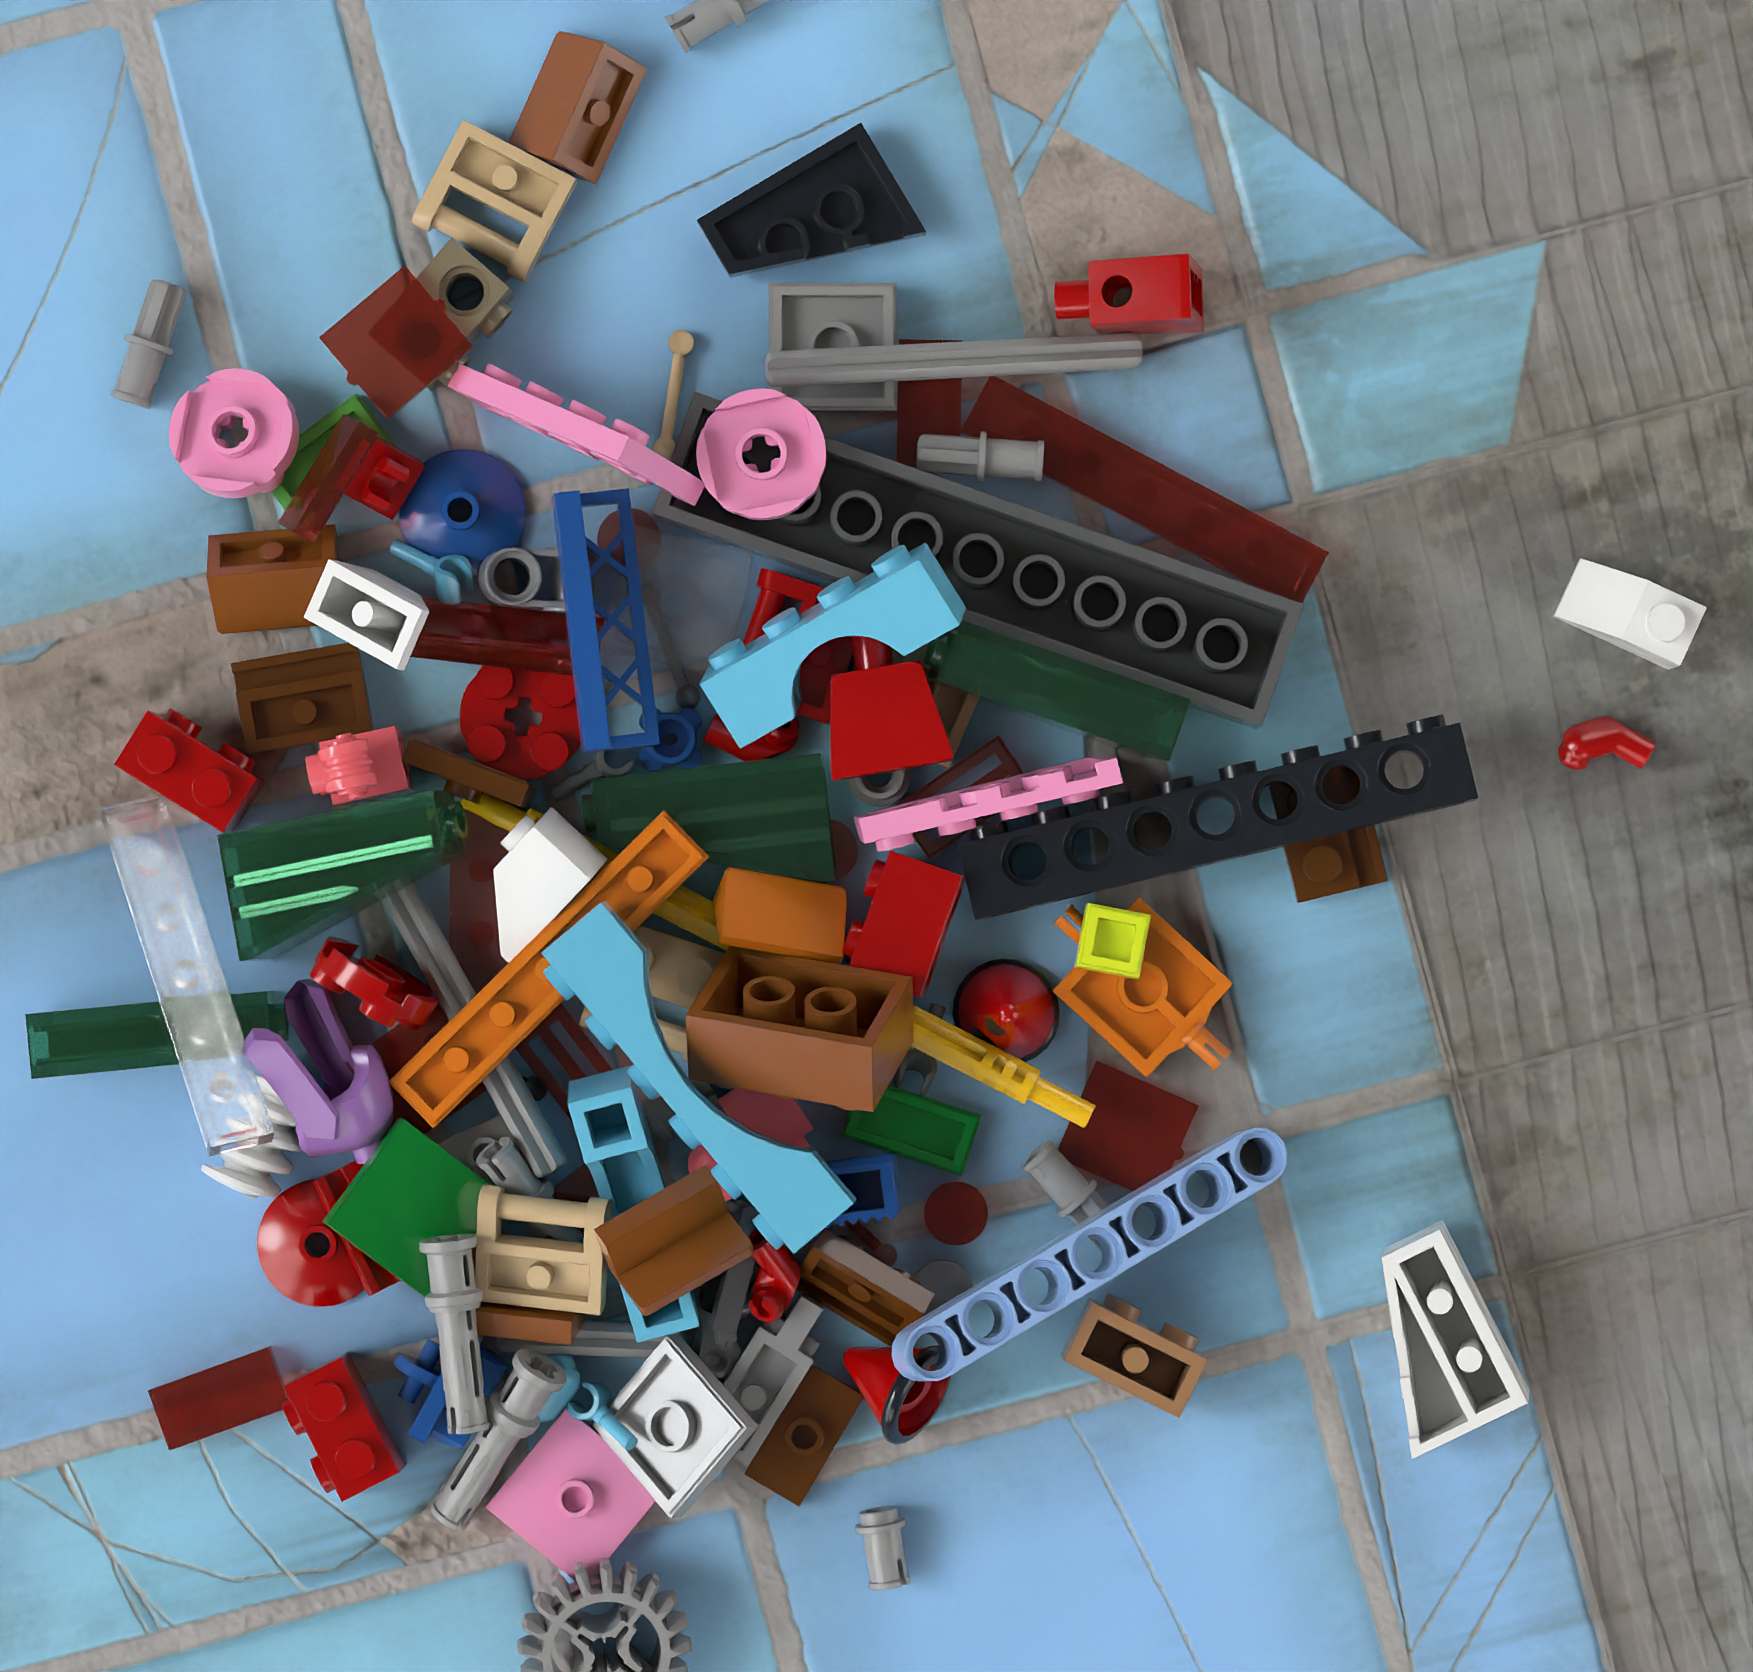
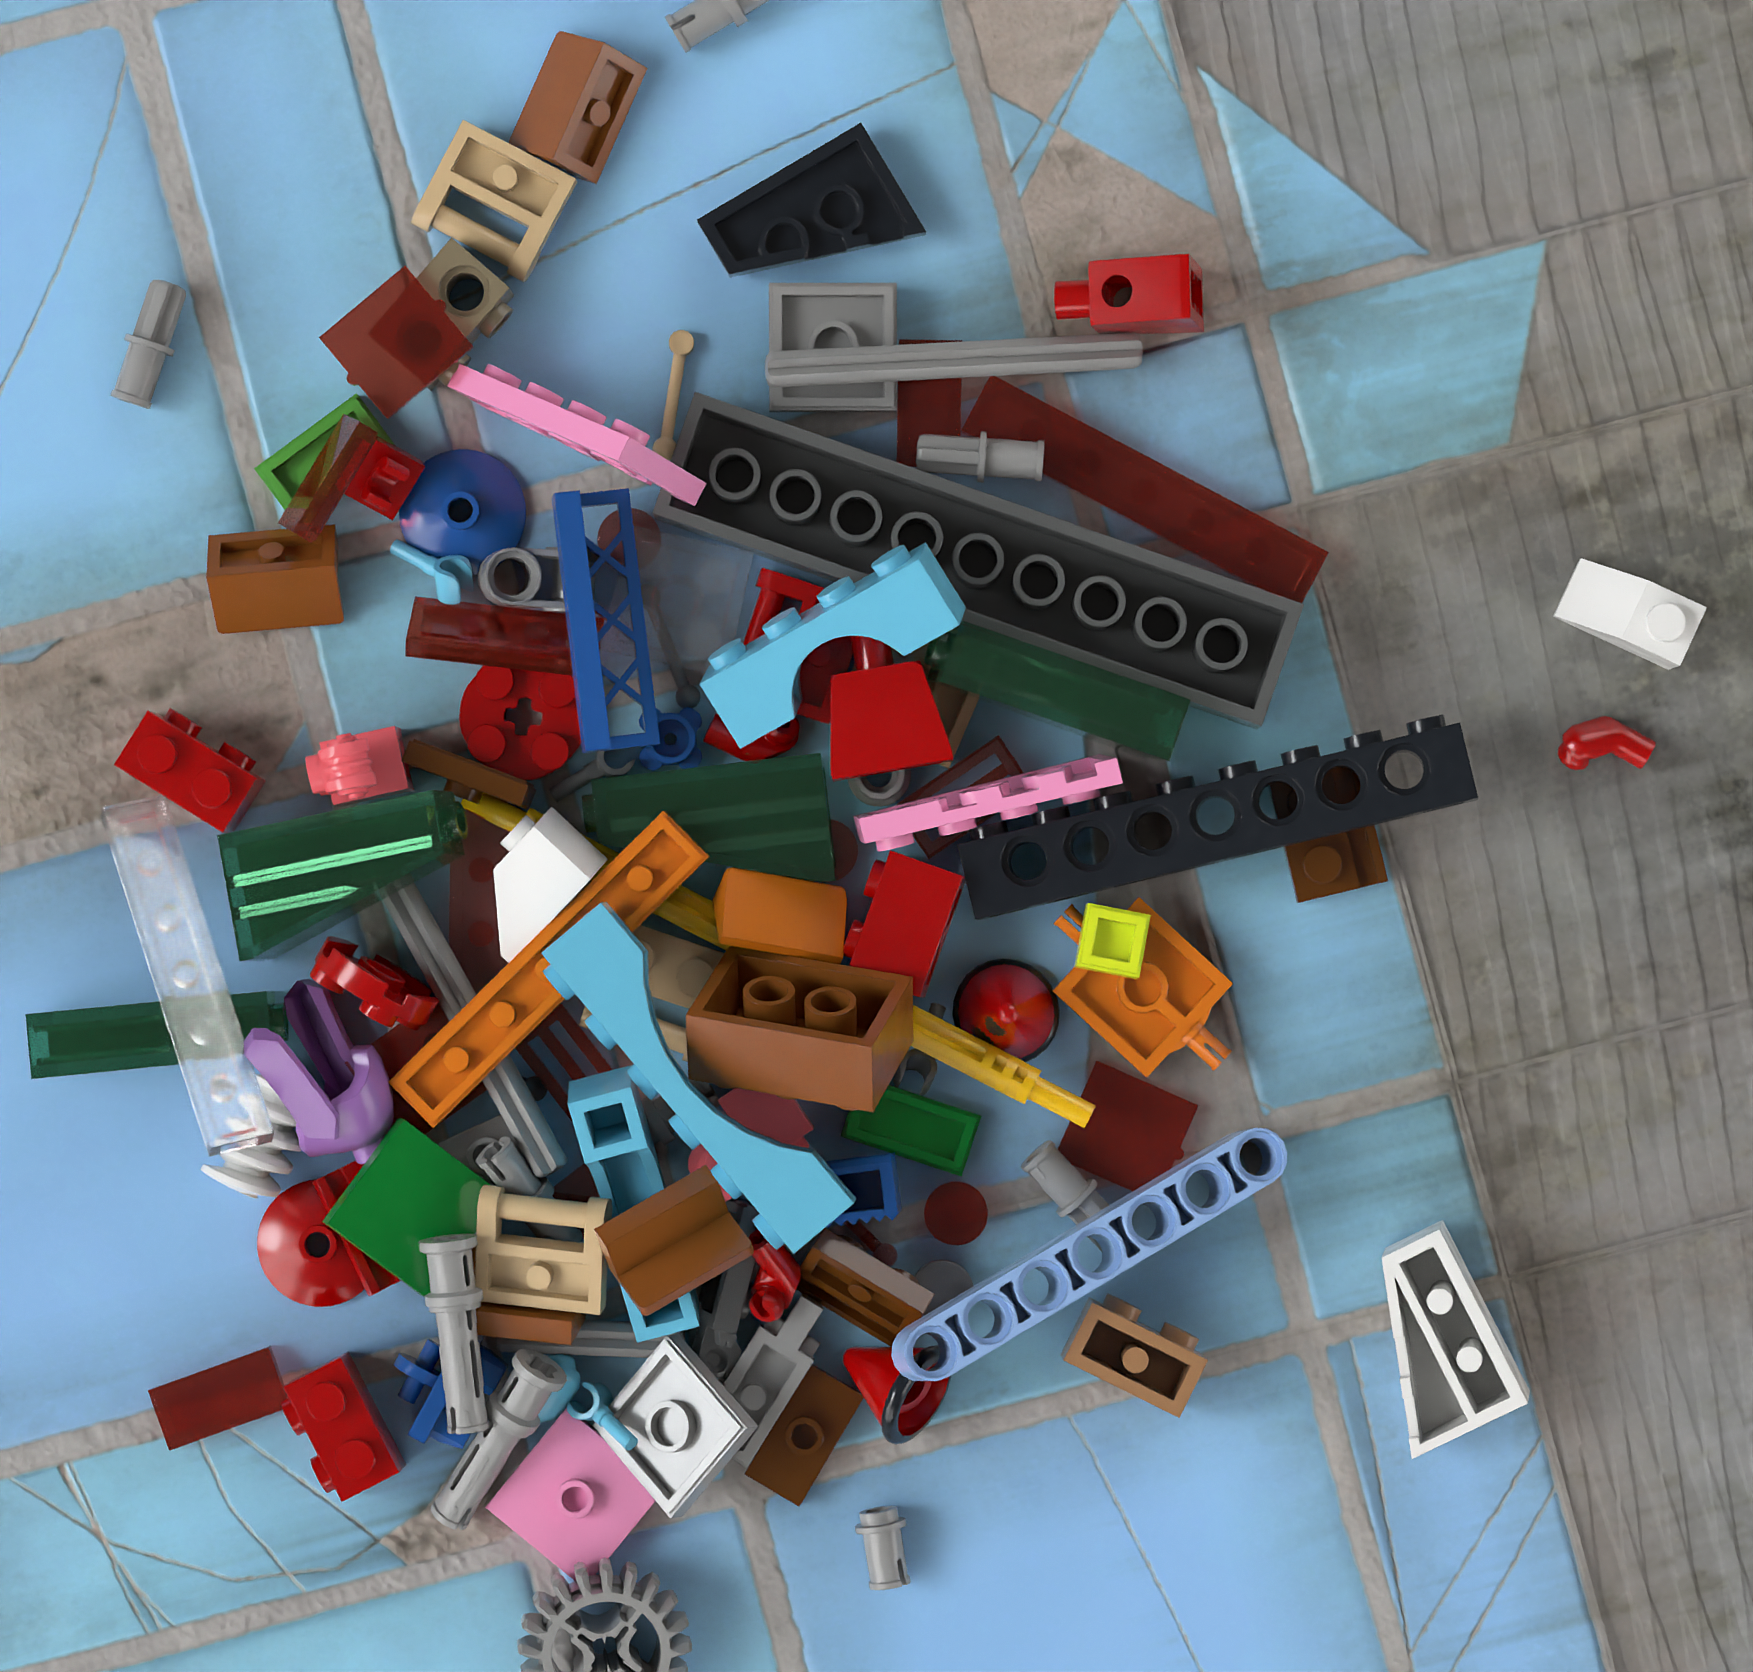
bright pink plate [169,368,299,498] -> none
reddish brown plate [231,642,374,755] -> none
white slope [304,559,429,671] -> none
bright pink plate [696,388,826,520] -> none

